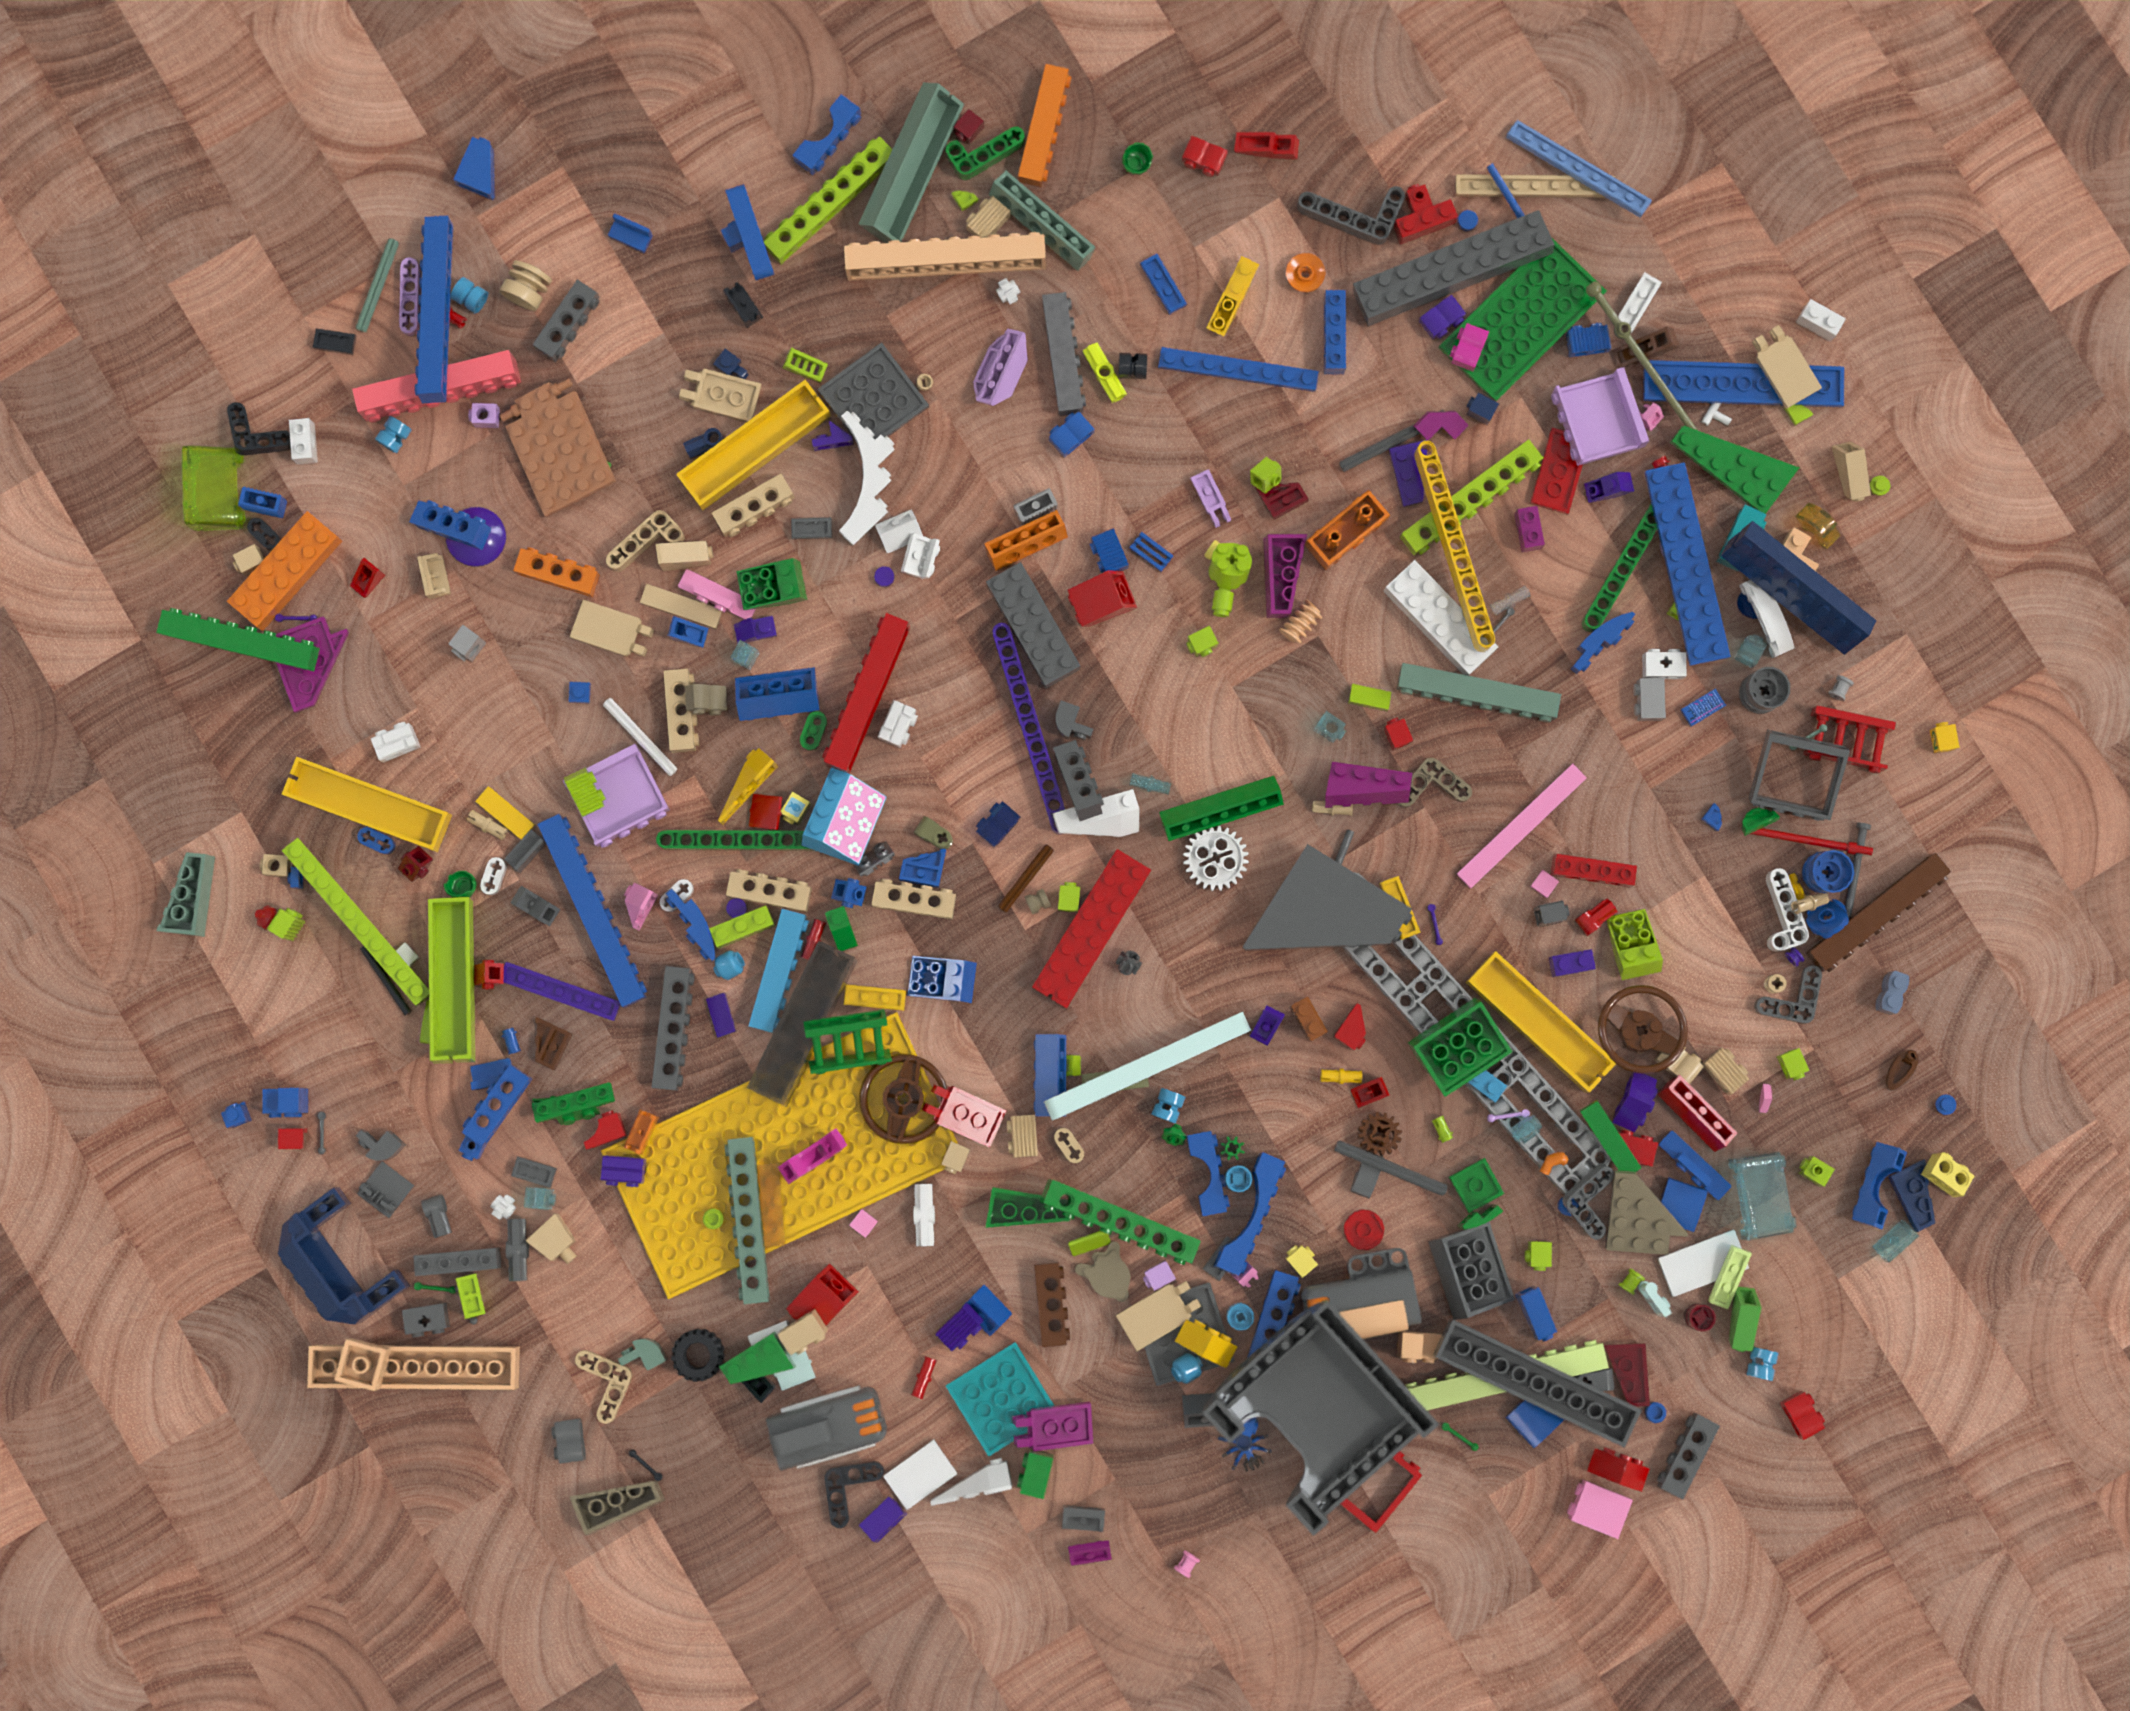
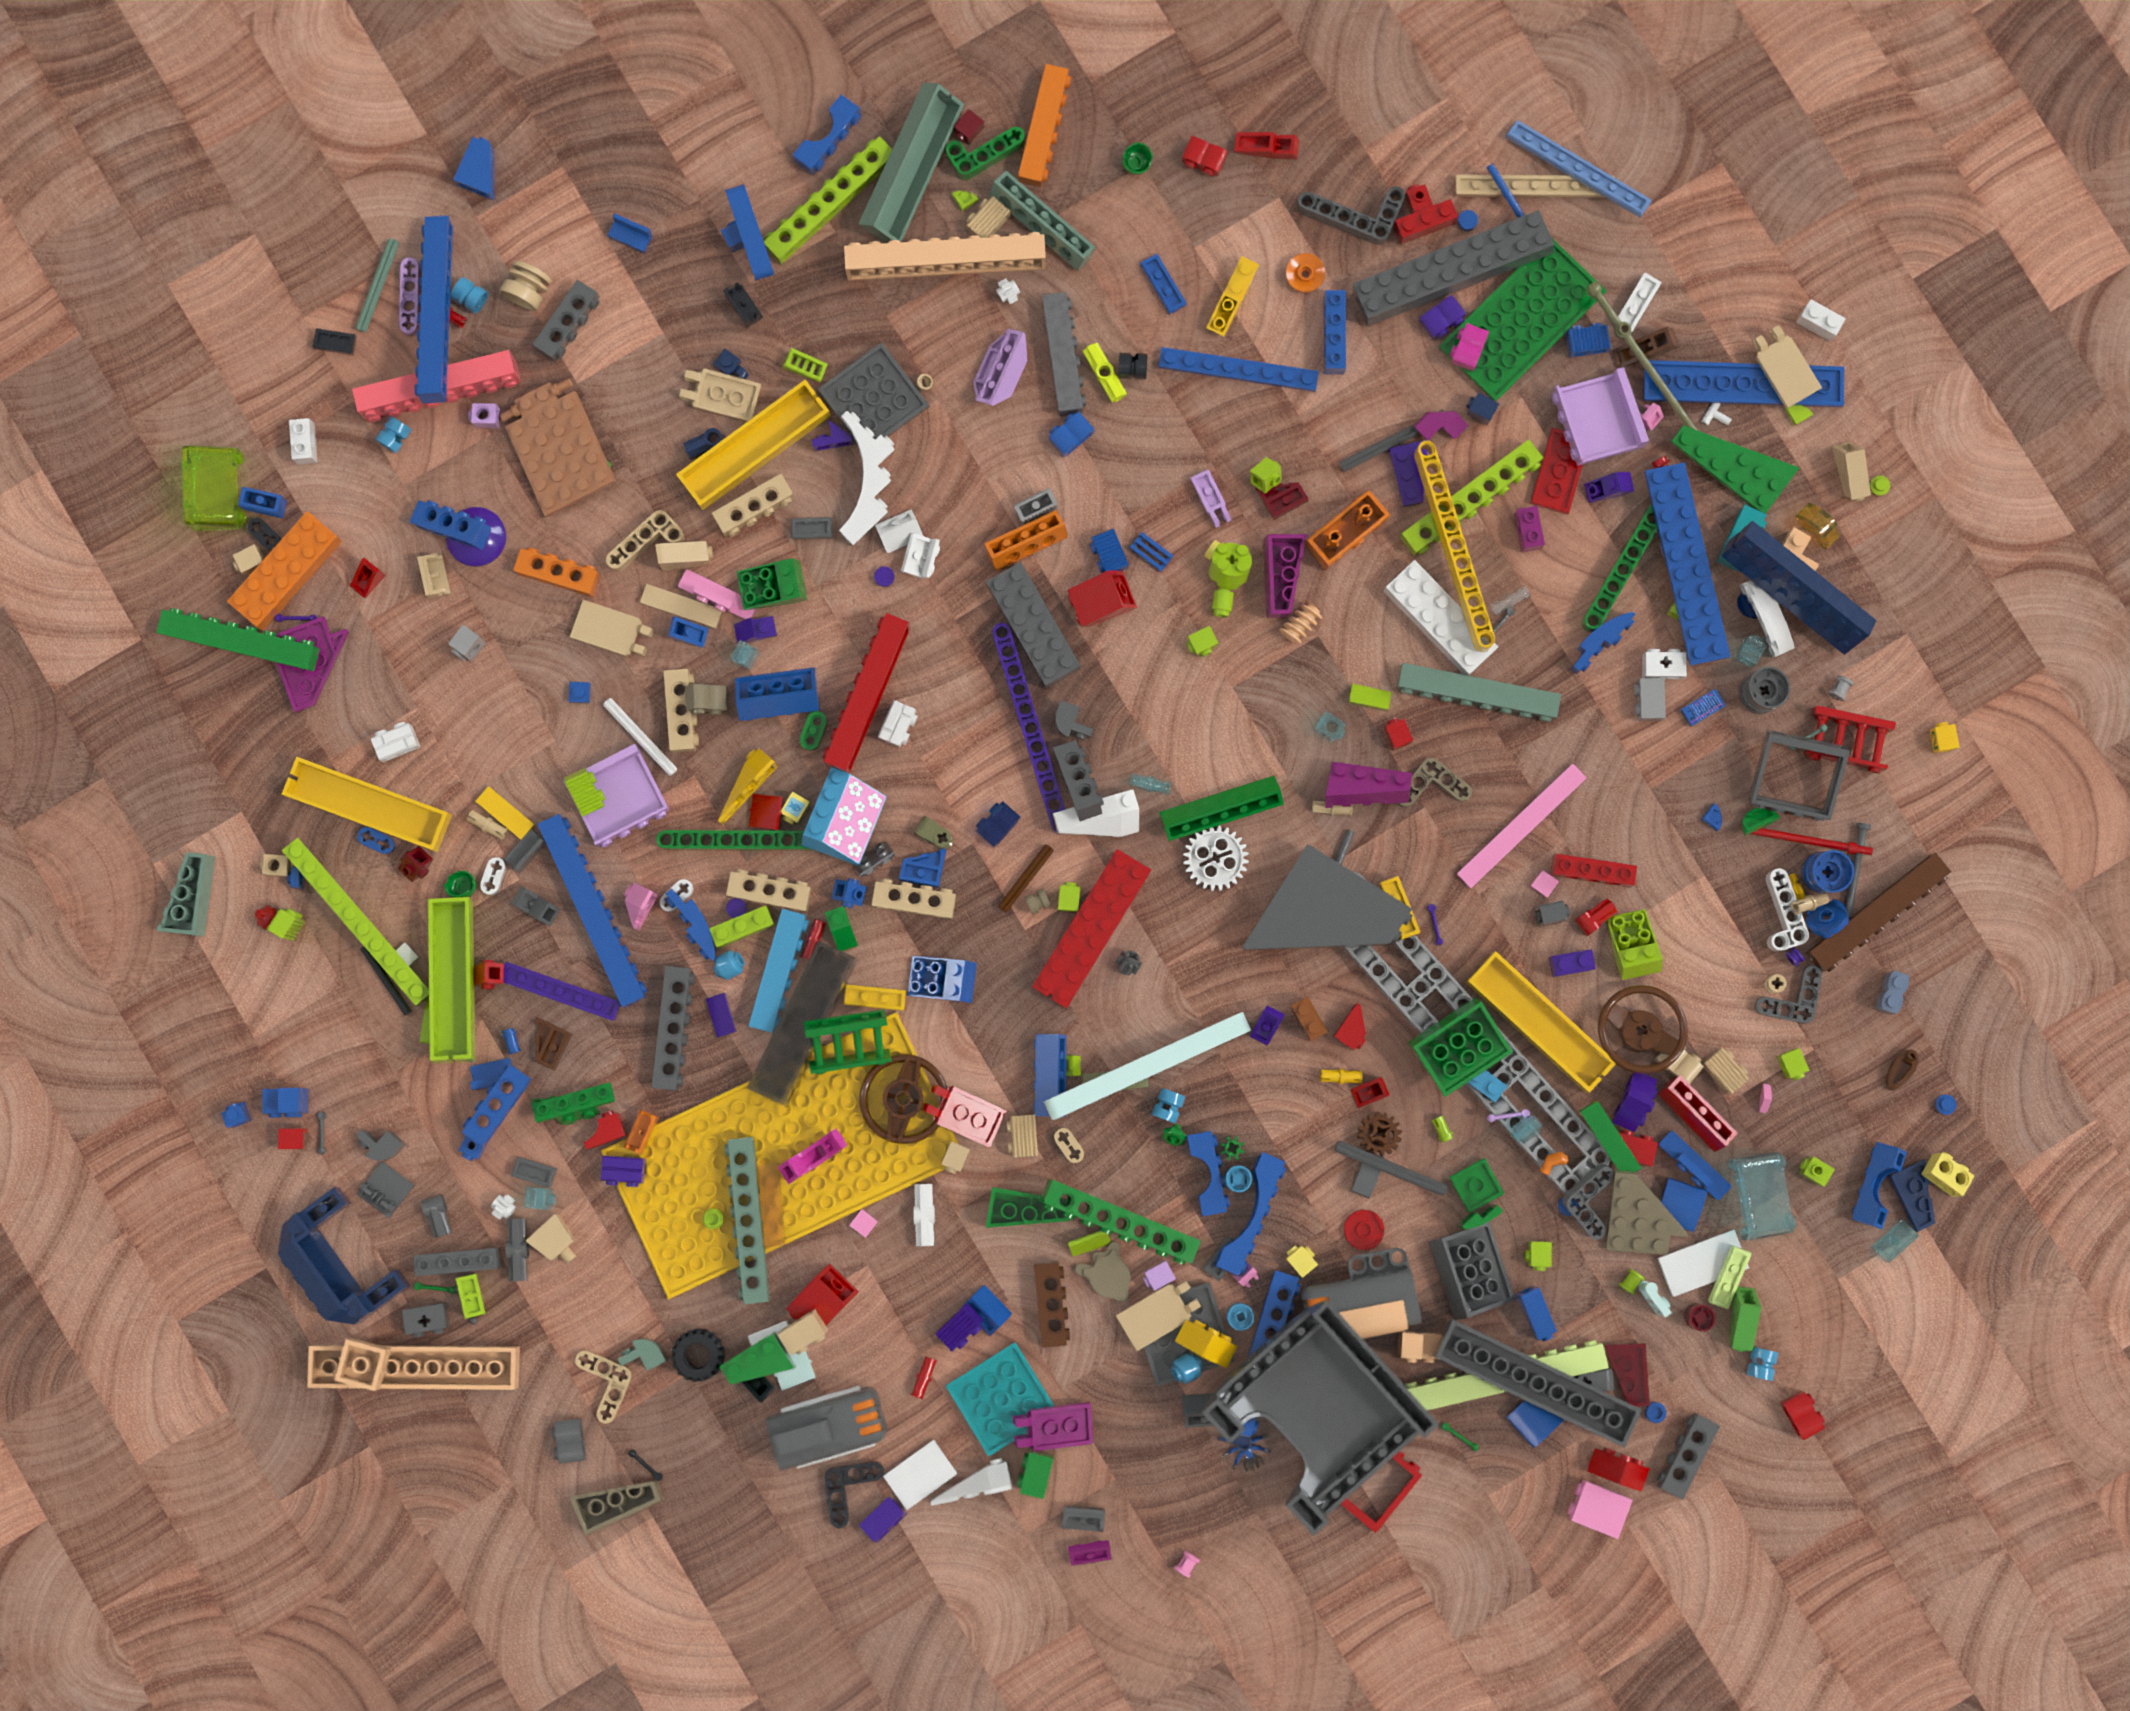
black beam [227,402,291,456] -> none

